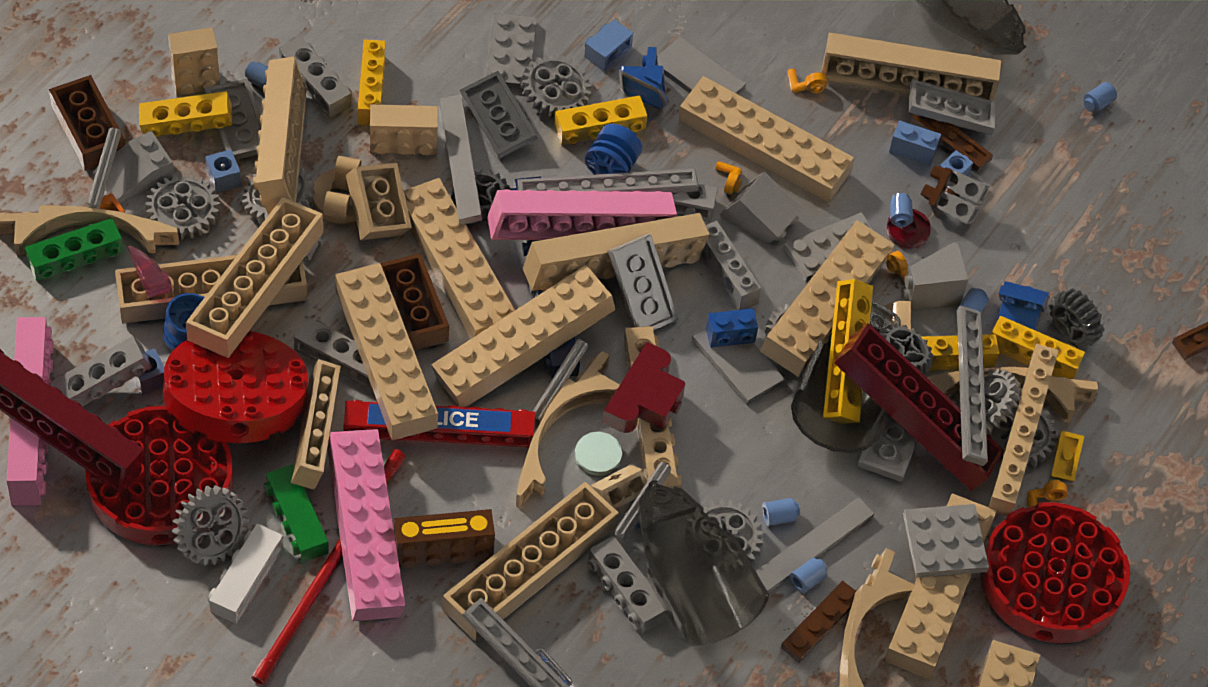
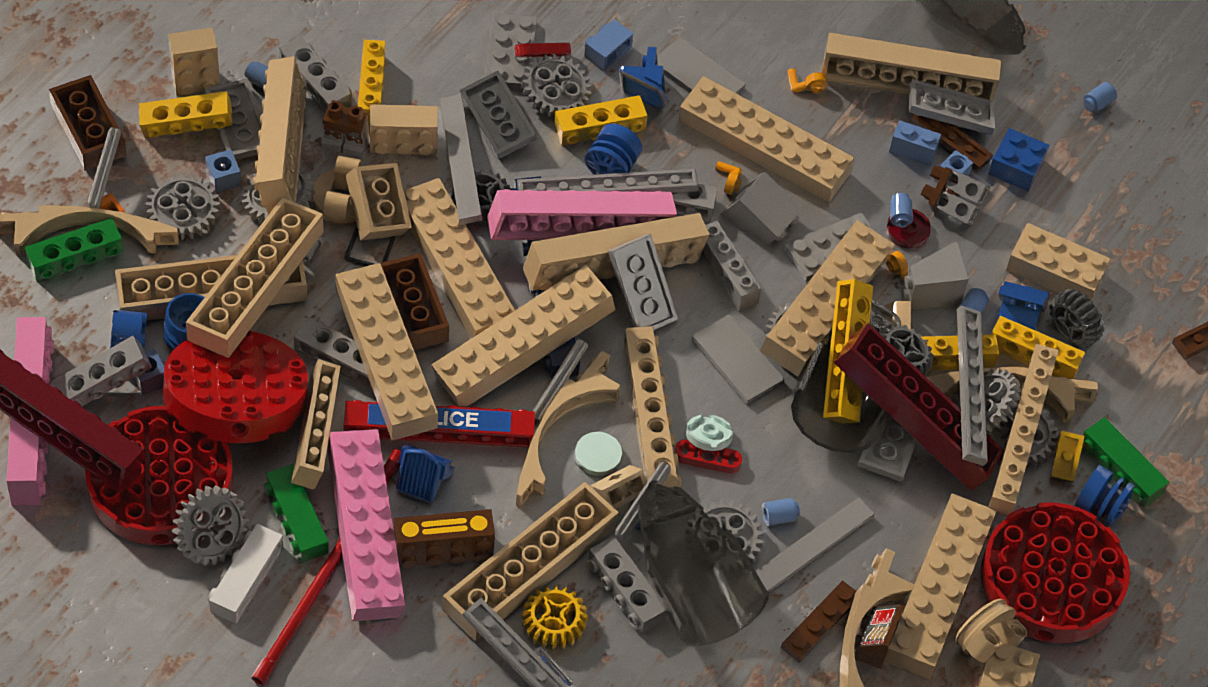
light grey slope [93,131,174,203] -> none
clear pink piece [128,246,172,298] -> none
dark red brick [602,342,685,433] -> none
blue brick [706,308,758,348] -> none
medium blue brick [789,558,828,594] -> none
light grey plate [903,504,989,577] -> none
light orange plate [1027,479,1068,507] -> none
none -> blue brick [110,310,147,348]
none -> hips [321,100,369,158]
none -> black piece [344,225,396,266]
none -> blue piece [396,444,455,503]
none -> red beam [514,43,572,58]
none -> yellow gear [521,585,588,650]
none -> red beam [674,440,742,474]
none -> light aqua tile [686,415,733,451]
none -> slope [854,604,904,669]
none -> tan piece [956,599,1027,663]
none -> blue brick [988,128,1049,192]
none -> tan brick [1006,223,1111,301]
none -> blue wheel [1074,465,1135,527]
none -> green brick [1082,417,1169,508]

